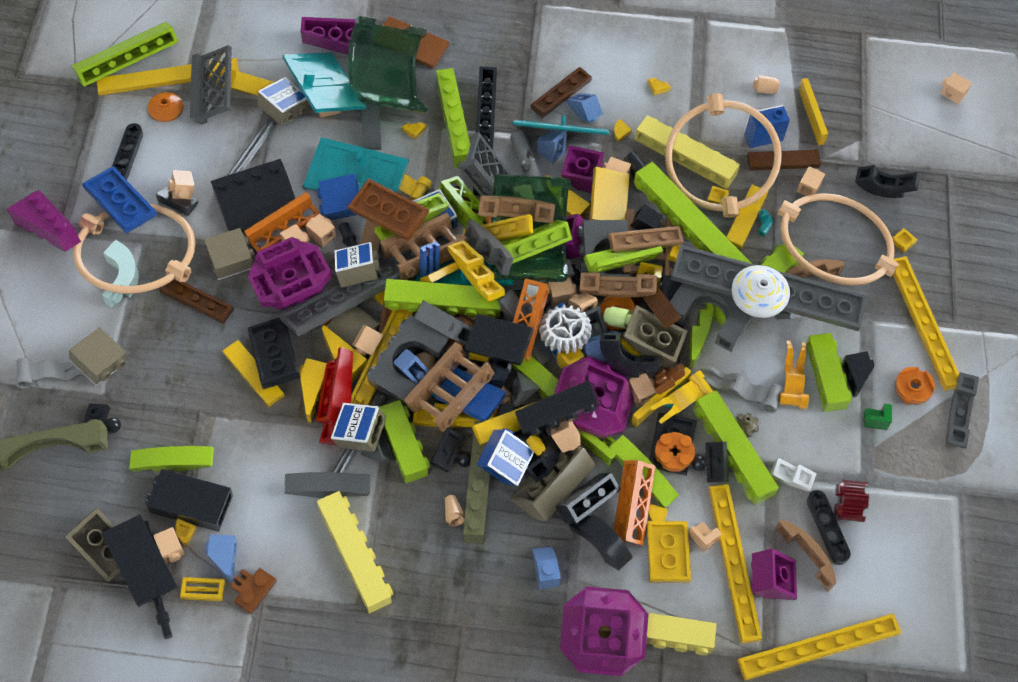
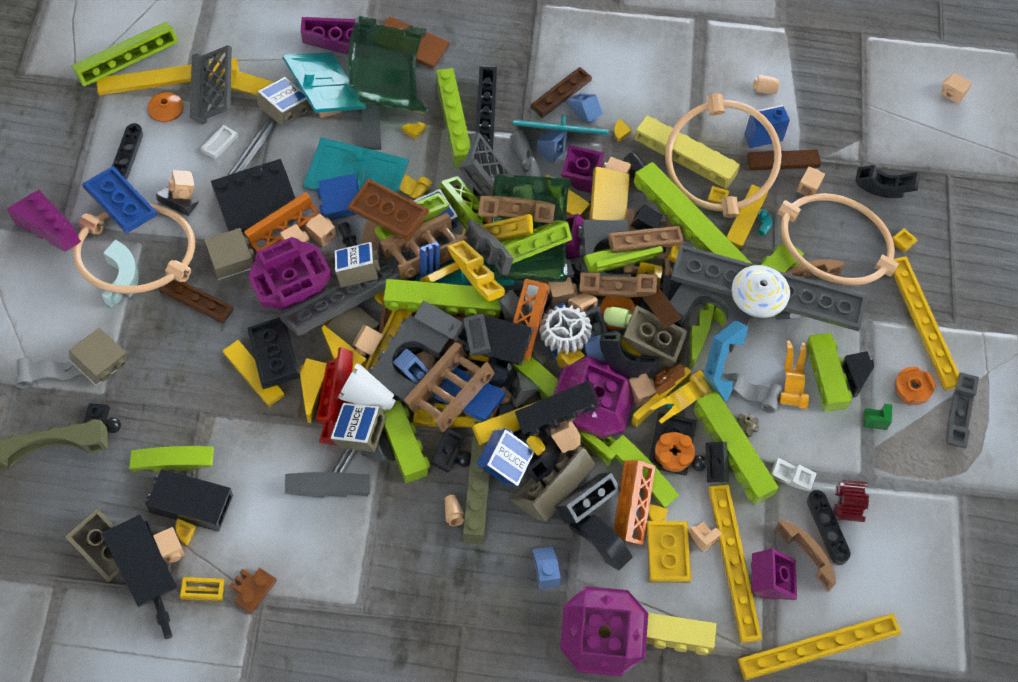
medium blue slope [205,535,237,582] -> none
light yellow brick [317,491,393,614] -> none
yellow tile [647,78,671,96] -> none
yellow tile [798,78,828,145] -> none
none -> white tile [201,125,238,160]
none -> white cone [338,363,396,412]
none -> dark grey tile [464,313,491,357]
none -> dark azure slope [704,321,748,401]

